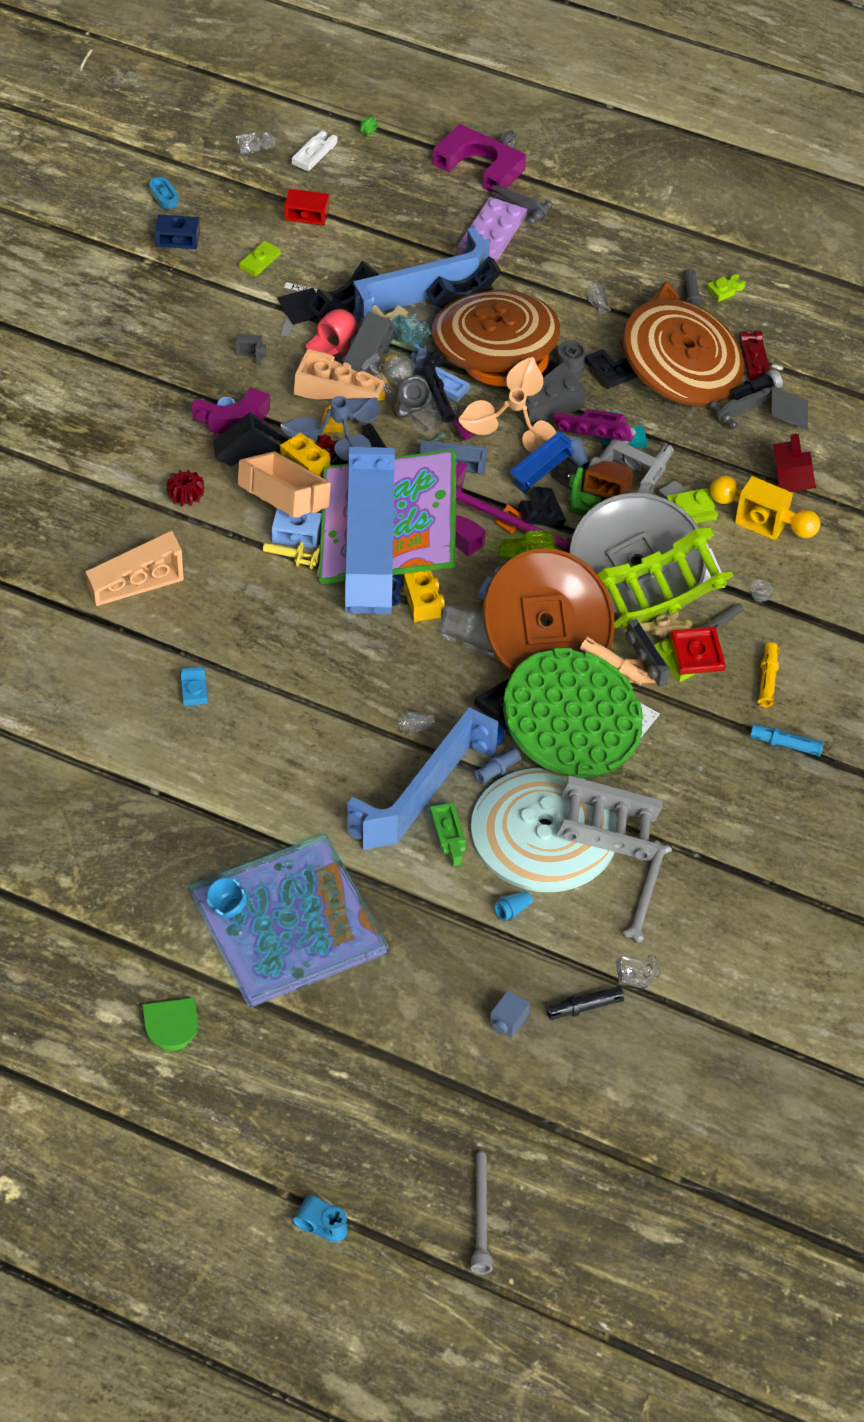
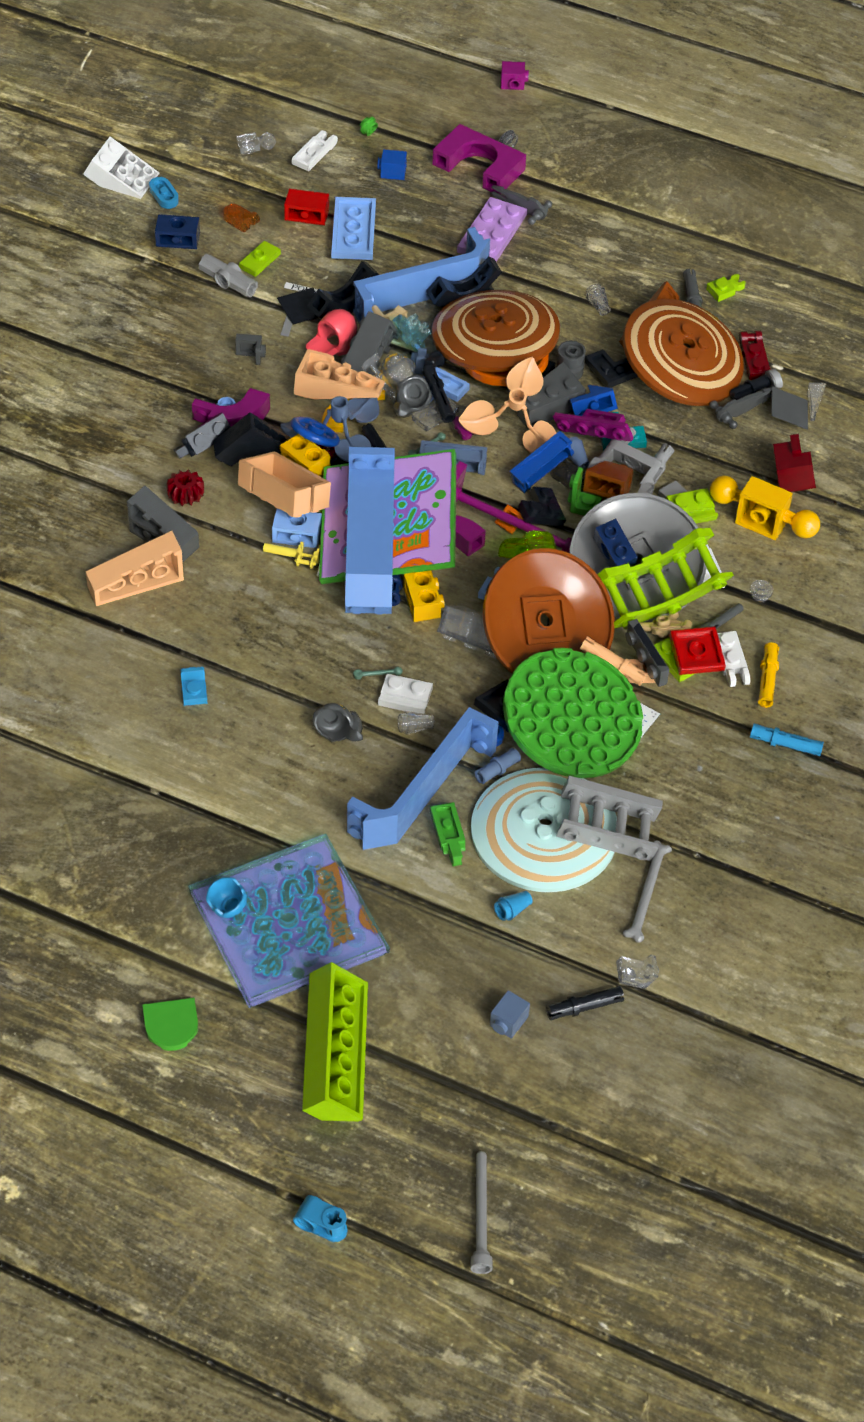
none -> white slope [83,137,159,199]
none -> dark grey wedge [127,486,199,563]
none -> hinge [173,412,231,459]
none -> light grey piece [199,253,258,297]
none -> clear orange plate [223,204,260,232]
none -> blue plate [290,417,340,447]
none -> lime slope [302,962,368,1122]
none -> dark grey hair [312,703,363,743]
none -> light blue plate [331,197,376,260]
none -> sand green hinge [353,666,403,680]
none -> blue brick [377,149,407,180]
none -> white plate [378,674,433,715]
none -> magenta brick [501,61,529,90]
none -> blue slope [570,385,618,416]
none -> dark blue brick [593,518,637,568]
none -> white hinge [717,631,750,687]
none -> clear piece [807,382,826,421]

